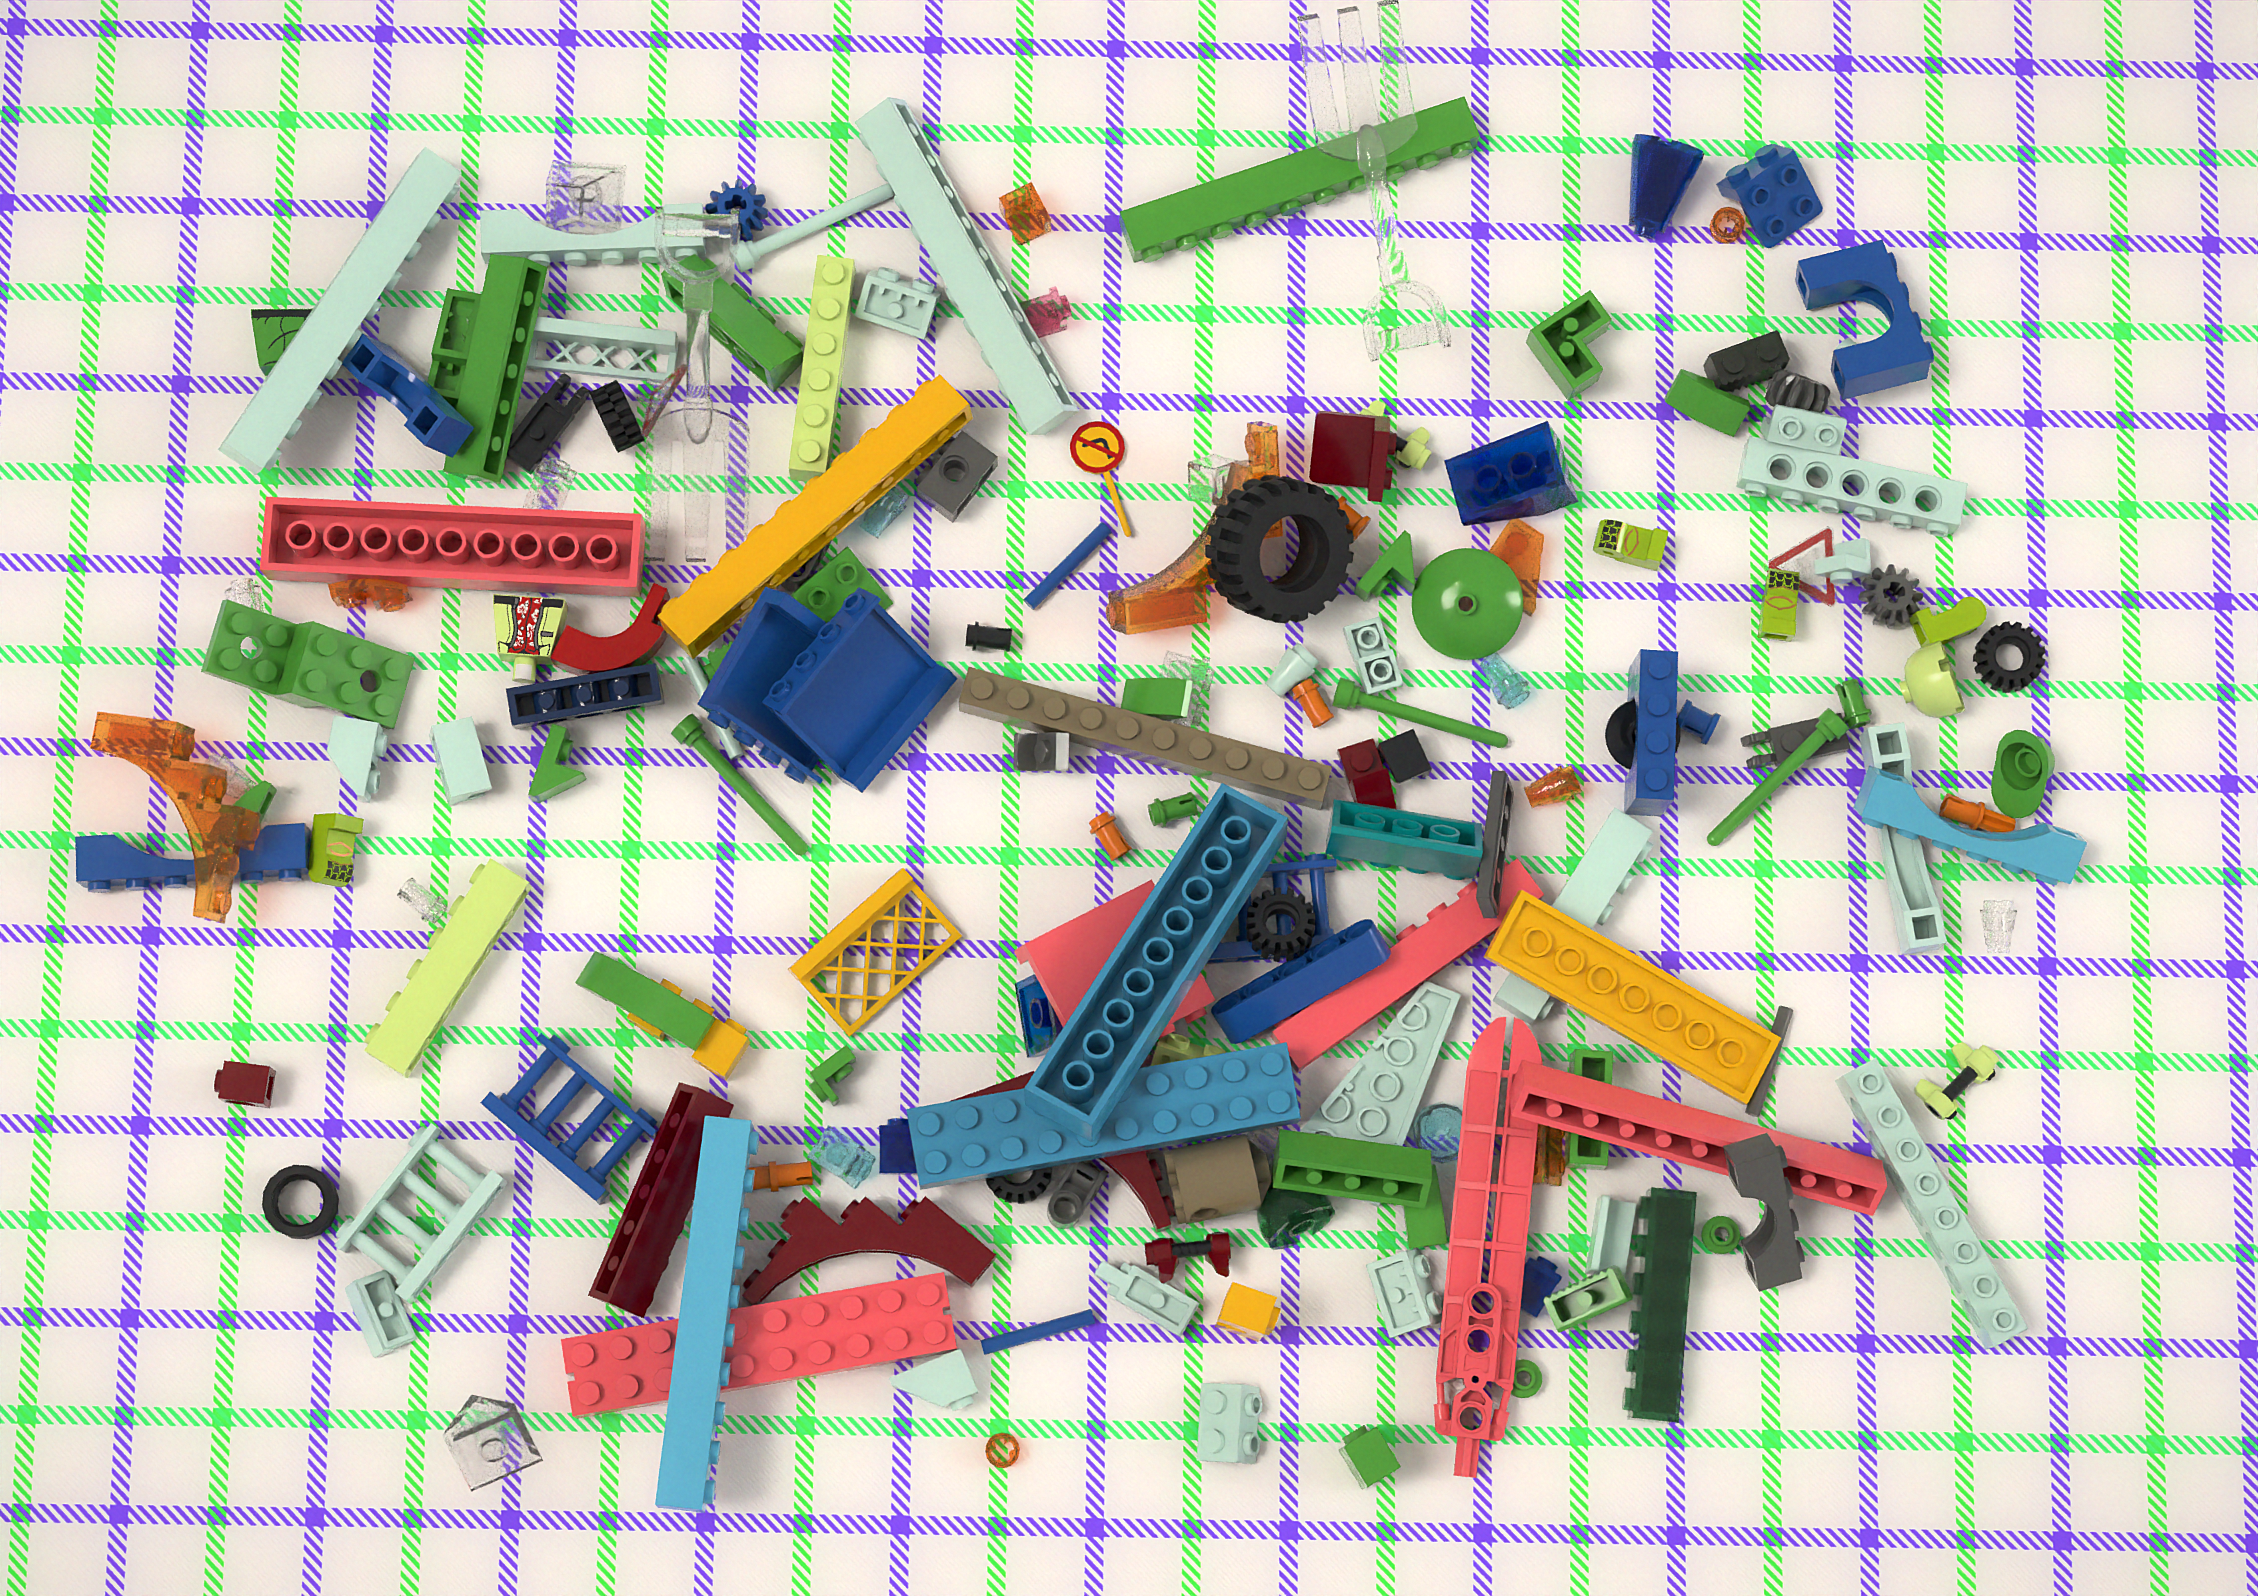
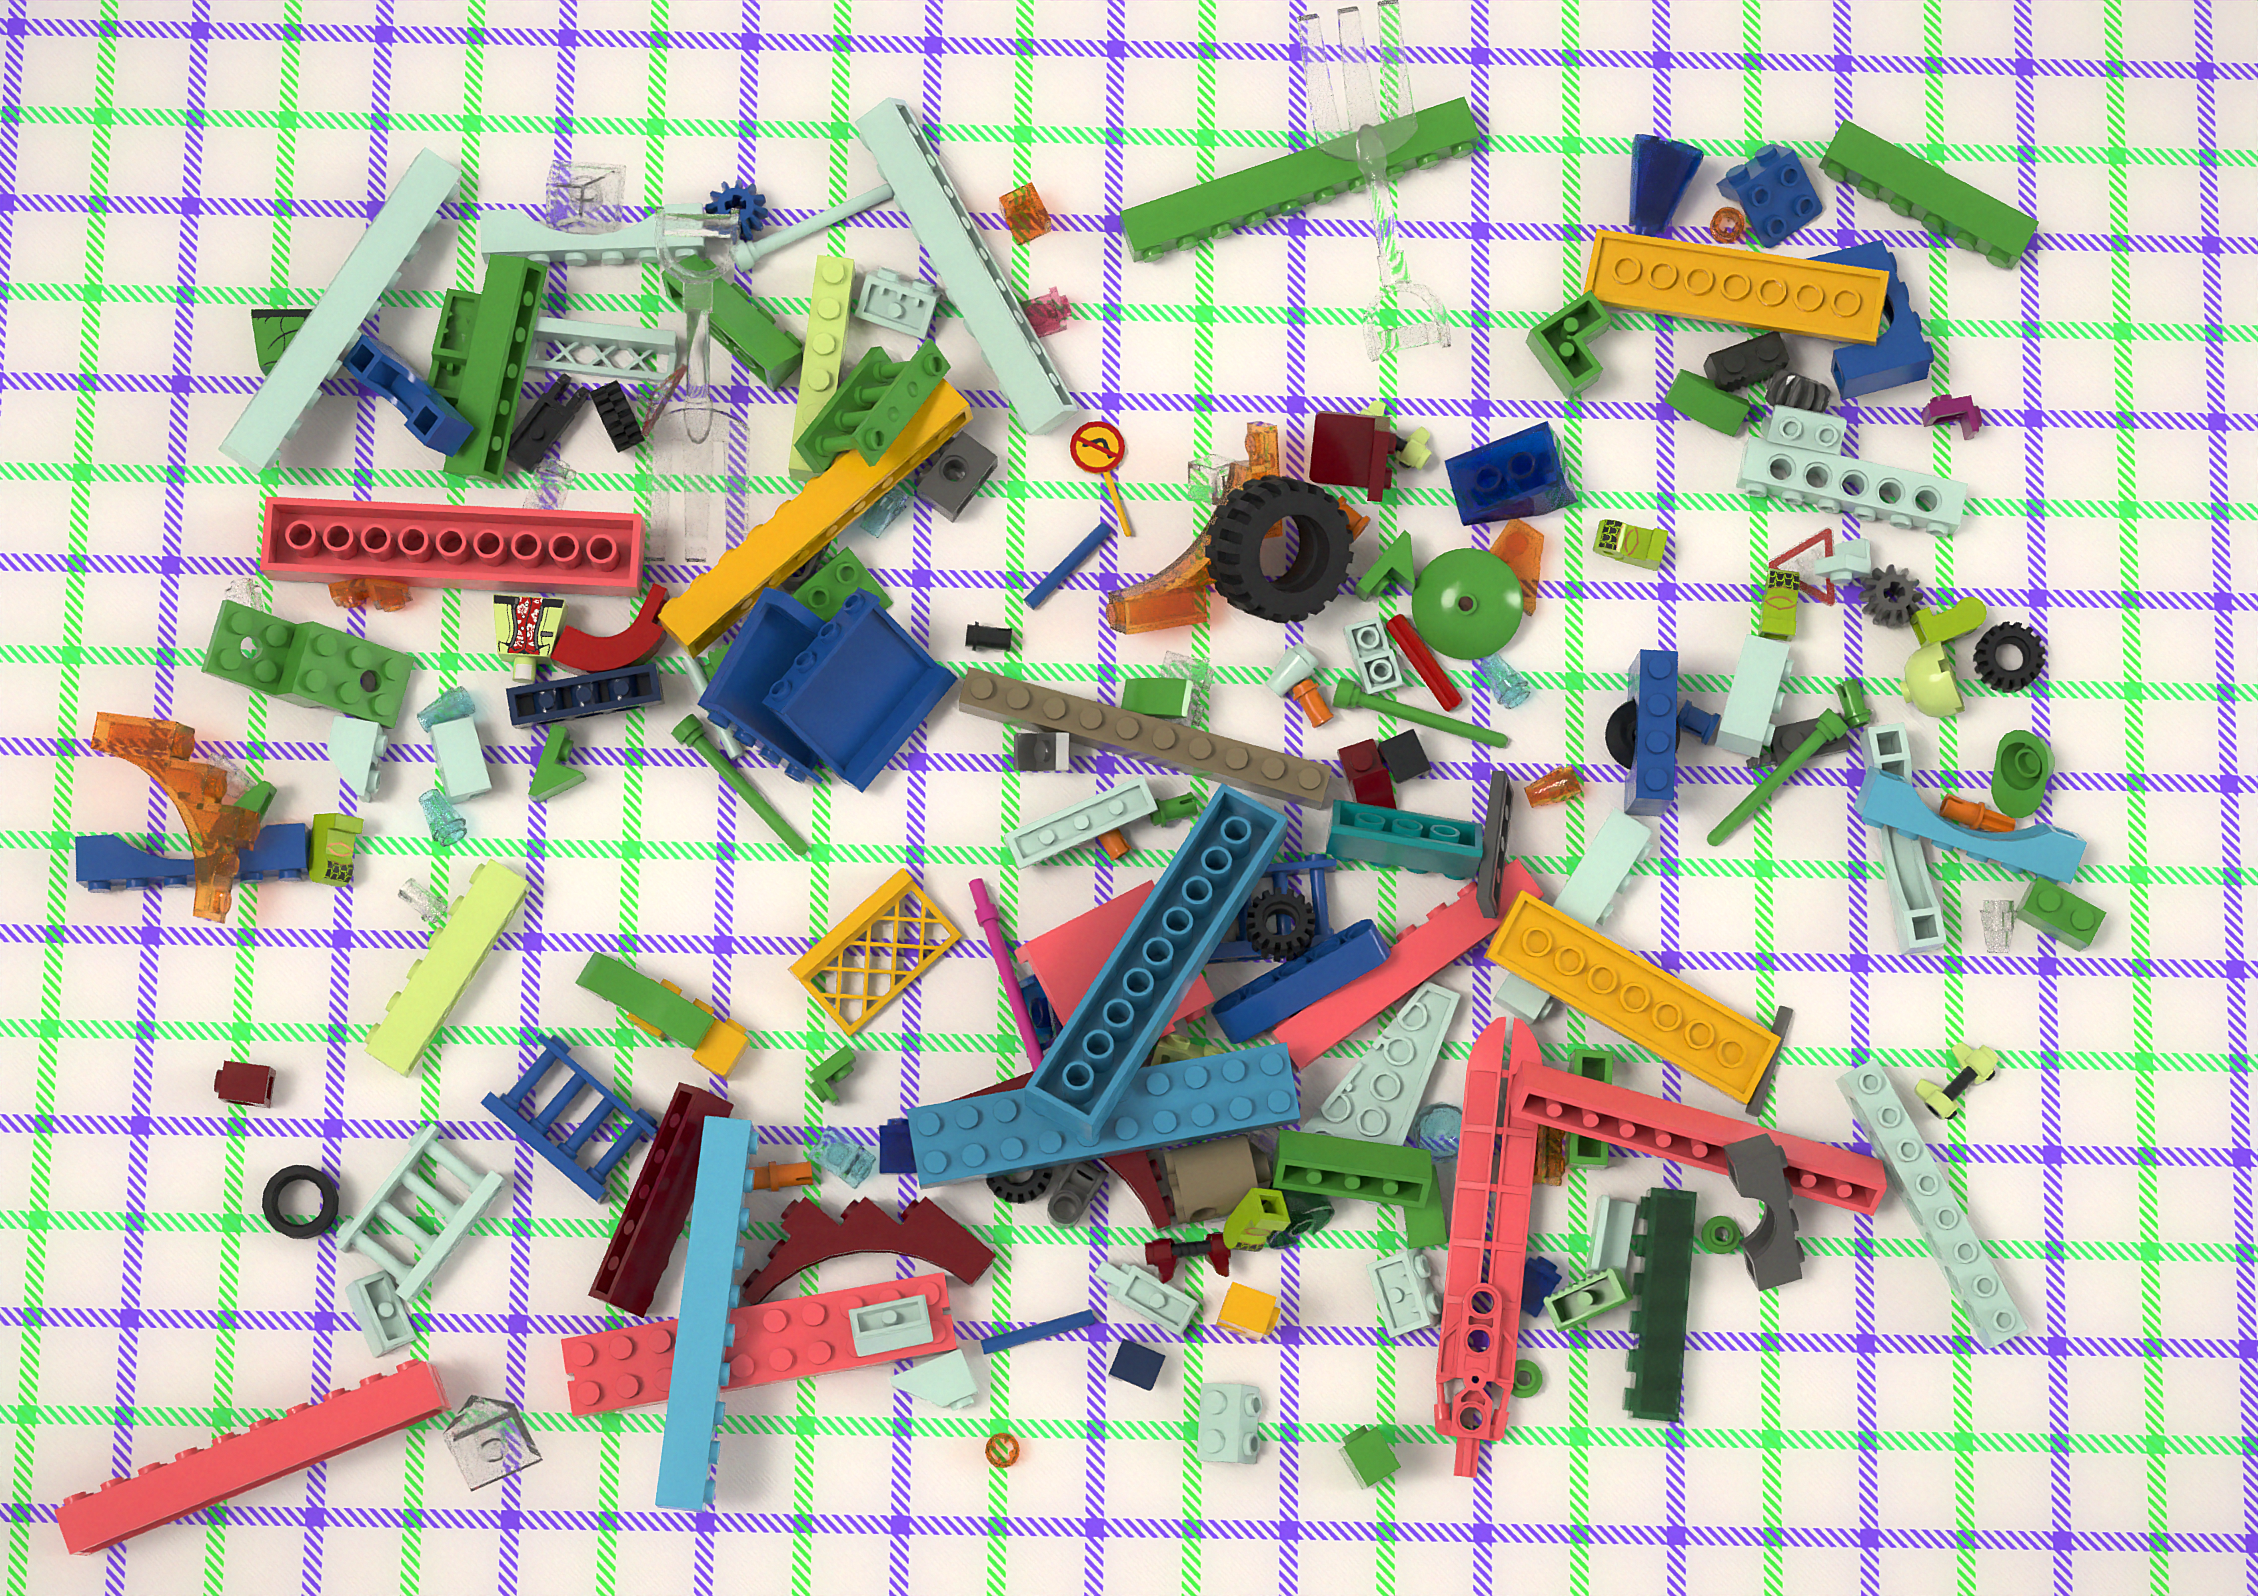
none -> coral piece [54,1358,452,1556]
none -> clear light blue cone [417,686,476,733]
none -> clear light blue cone [418,789,467,847]
none -> bright green fence [794,338,951,473]
none -> light aqua slope [848,1294,933,1357]
none -> dark pink bar [968,878,1044,1072]
none -> light aqua fence [1003,775,1158,870]
none -> dark blue panel [1108,1338,1166,1391]
none -> lime leg [1223,1187,1291,1252]
none -> red axle [1386,614,1463,712]
none -> yellow plate [1583,229,1890,346]
none -> light aqua brick [1715,634,1794,758]
none -> bright green brick [1818,119,2039,270]
none -> magenta bracket [1921,394,1982,441]
none -> bright green brick [2013,876,2107,952]

